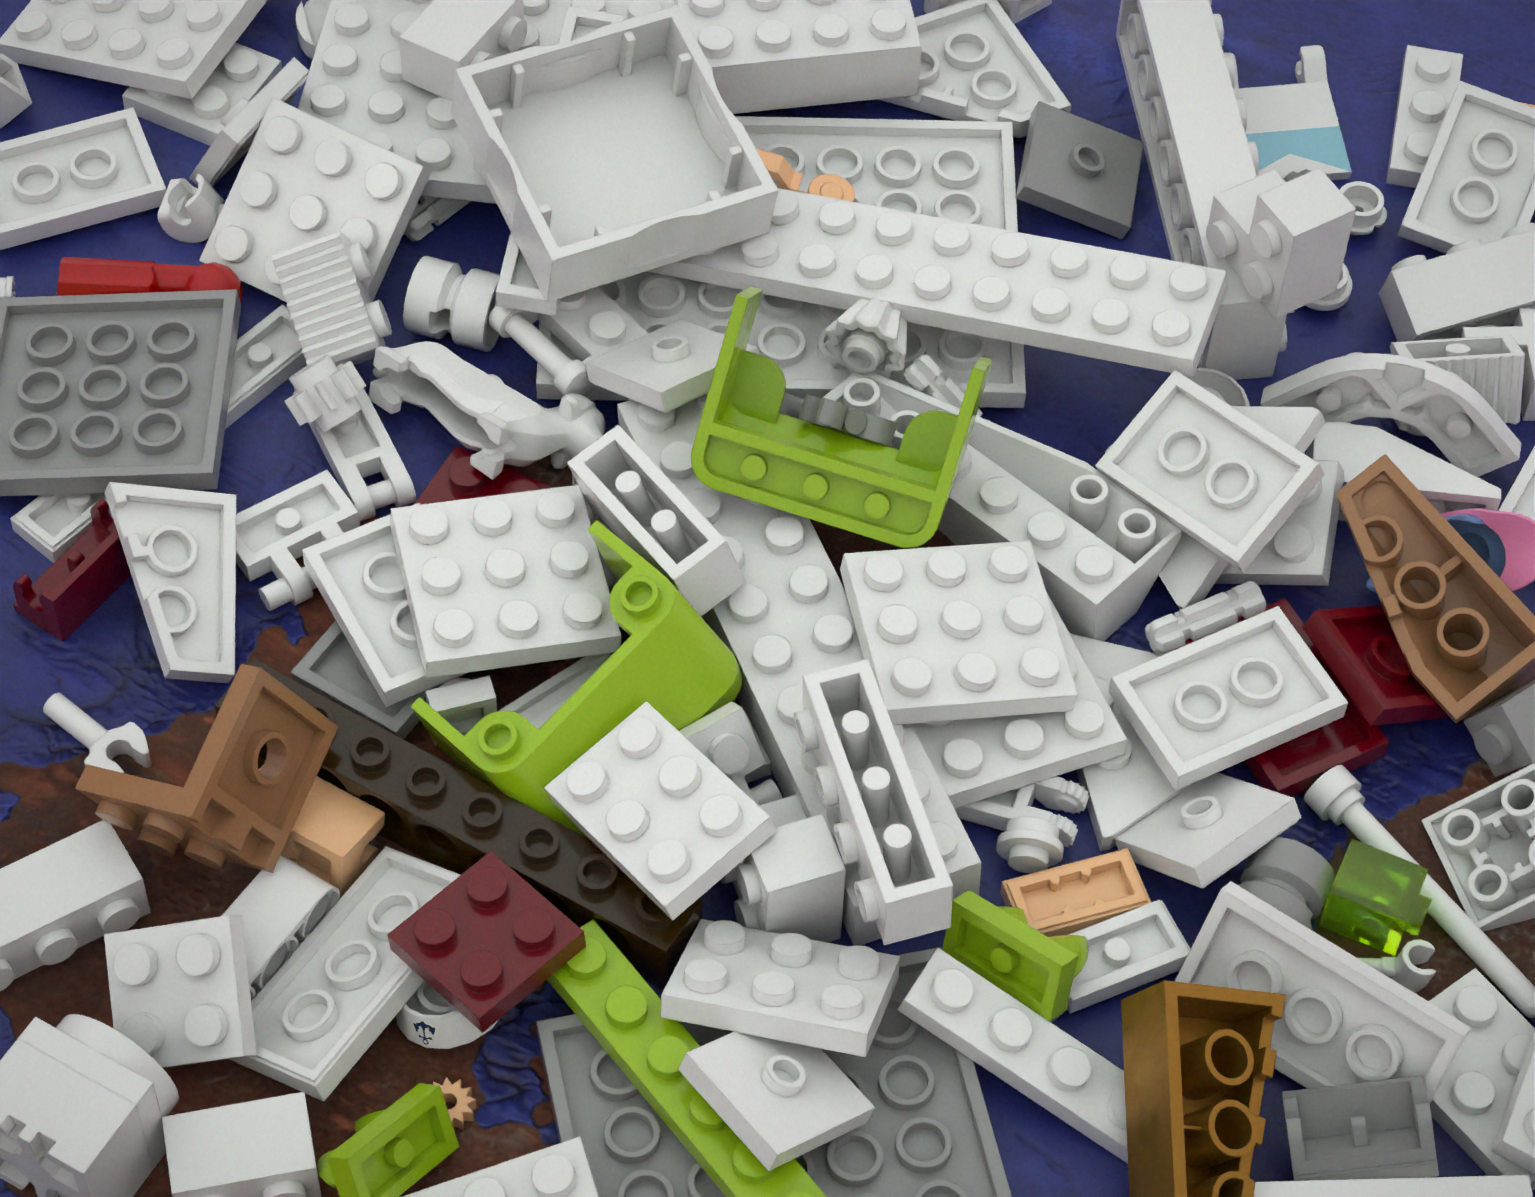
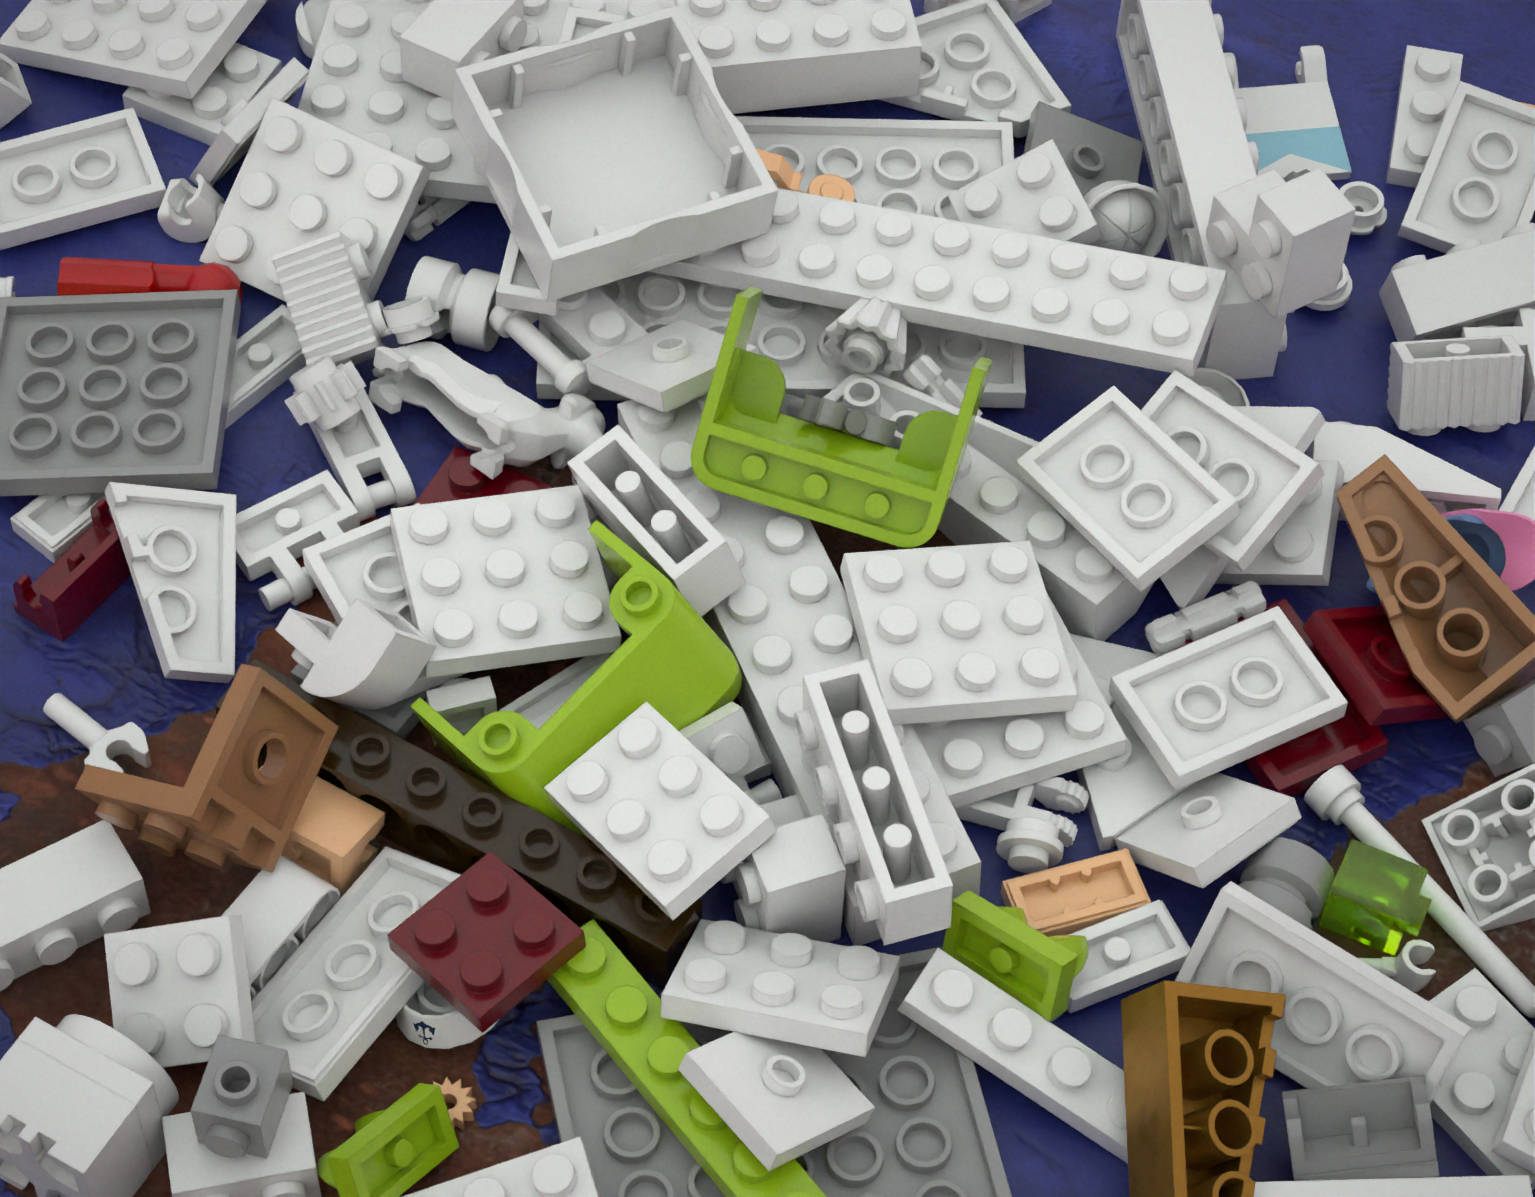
white plate [1260,352,1522,477] -> none
none -> light grey brick [190,1034,293,1159]
none -> white brick [275,598,437,710]
none -> white plate [382,296,440,344]
none -> white plate [947,139,1104,245]
none -> white plate [1016,385,1240,592]
none -> white hat [1083,180,1170,257]

